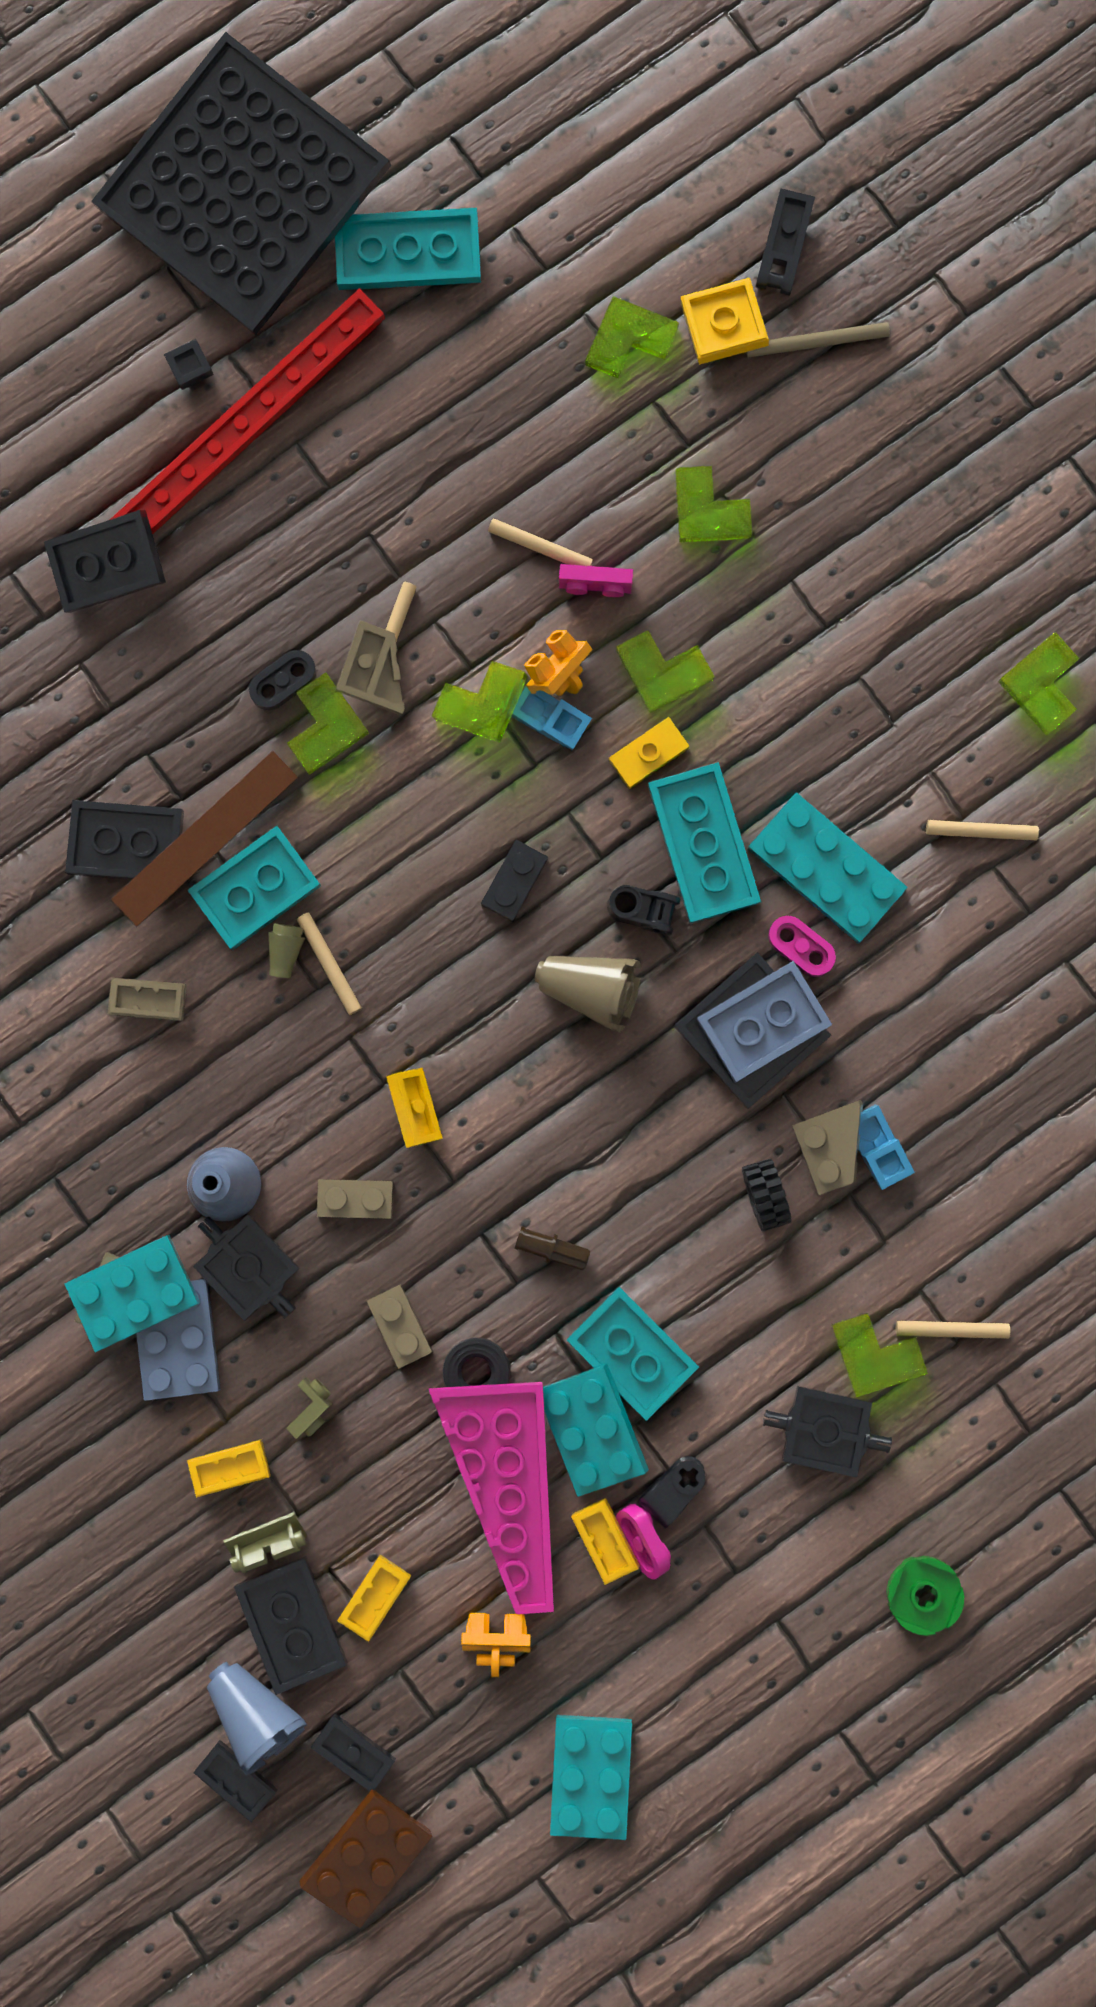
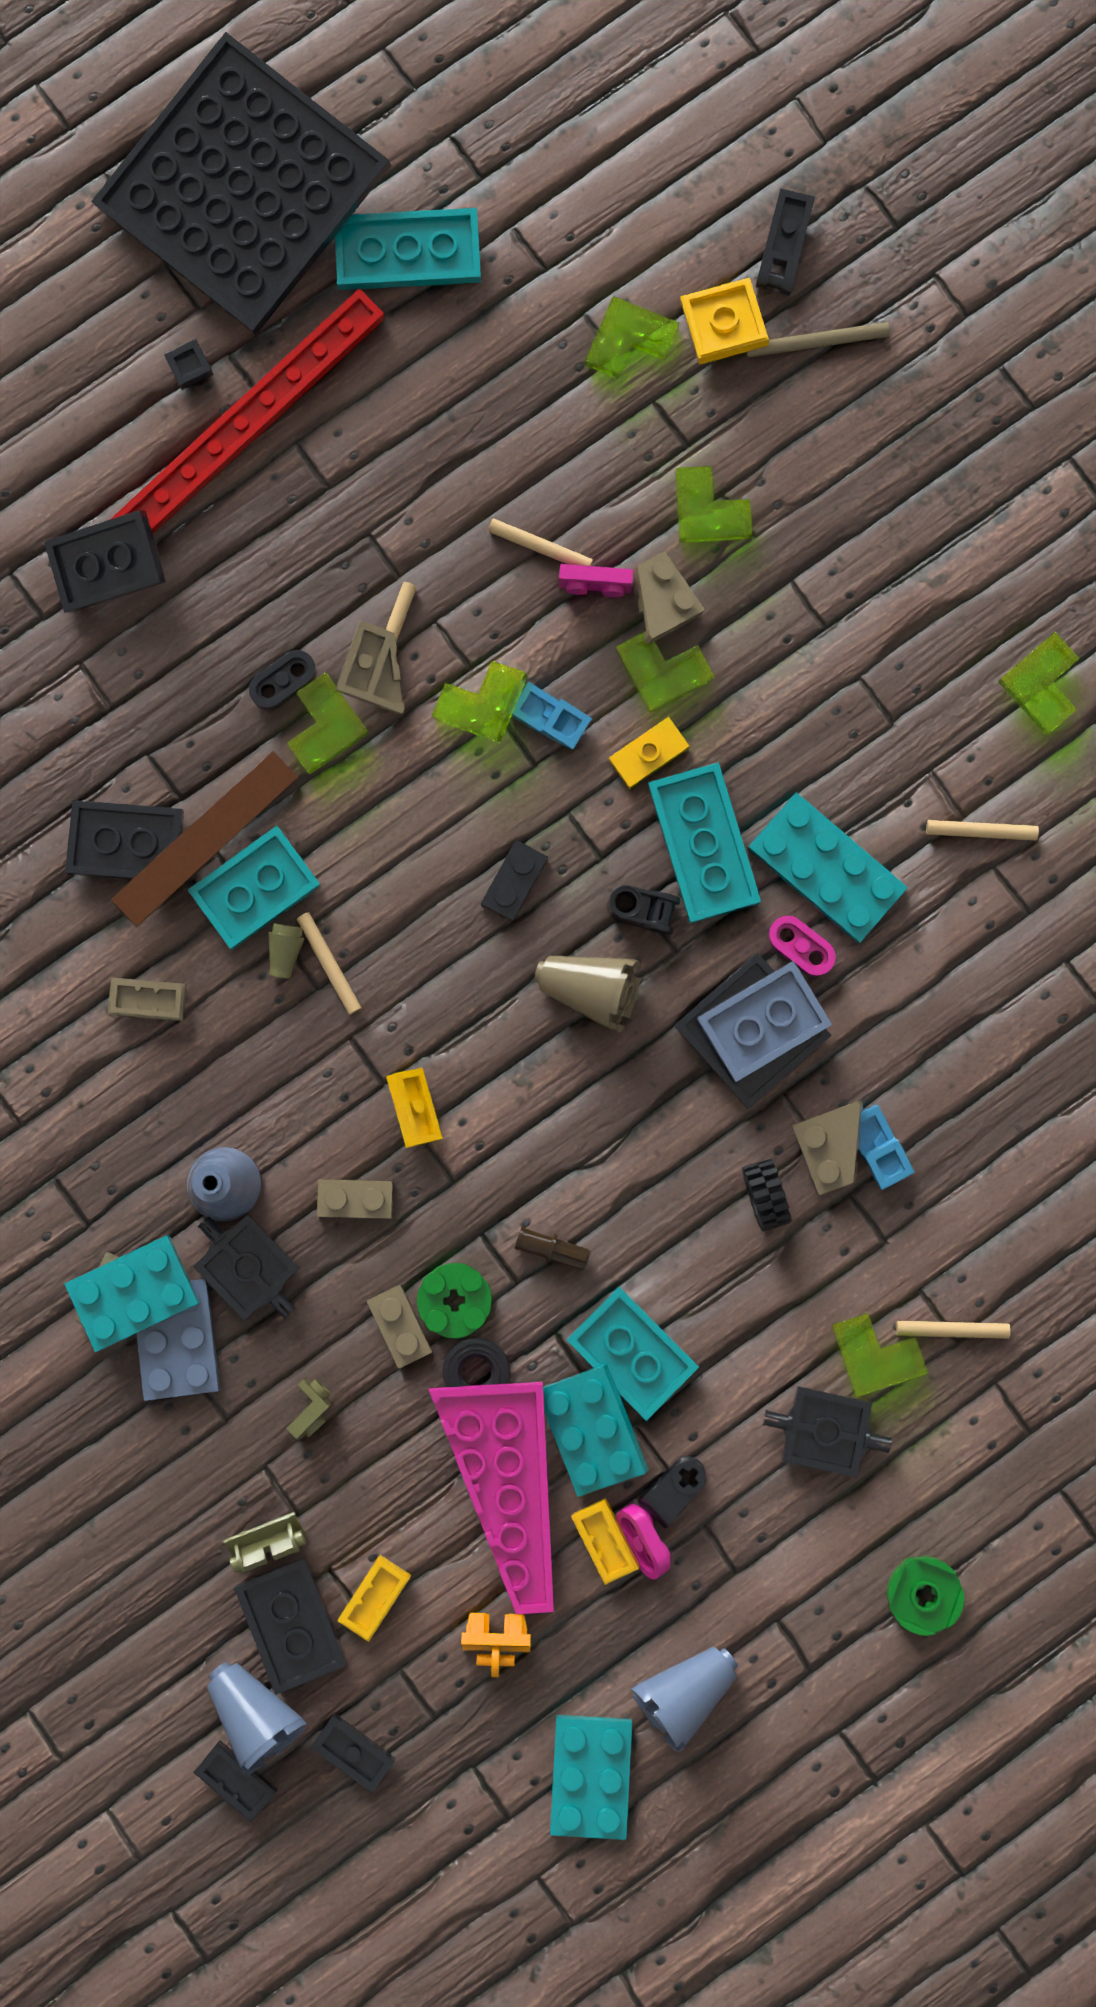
yellow plate [187,1439,271,1498] -> none
reddish brown plate [299,1789,432,1928] -> none
light orange hips [524,630,593,696] -> none
none -> green plate [417,1263,492,1338]
none -> sand blue cone [630,1647,738,1753]
none -> dark tan wing [633,551,705,645]

